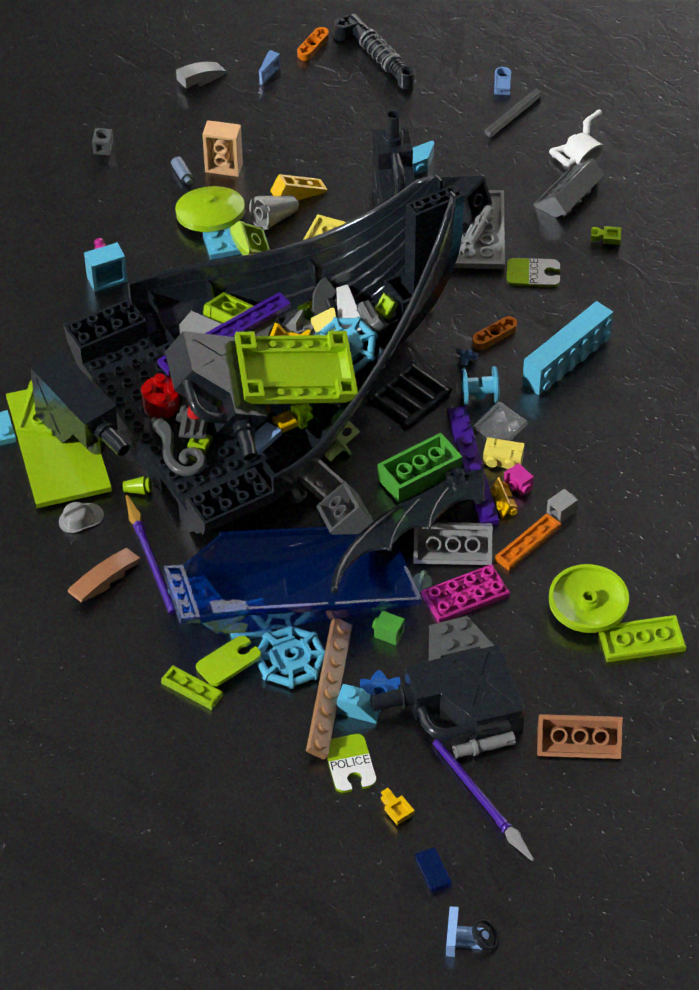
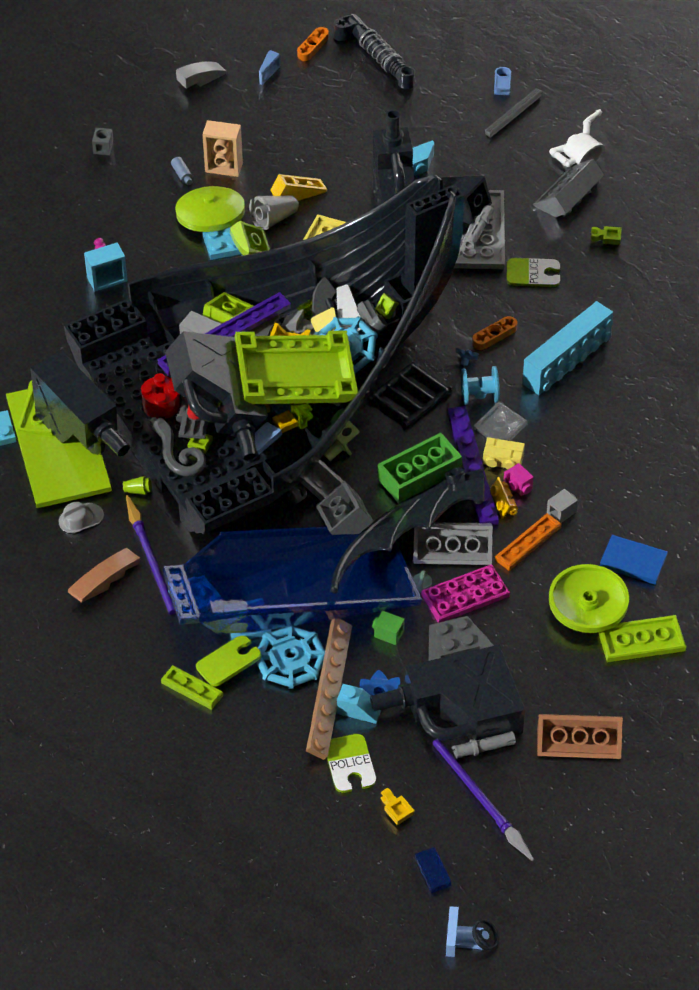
none -> blue tile [600,535,668,585]

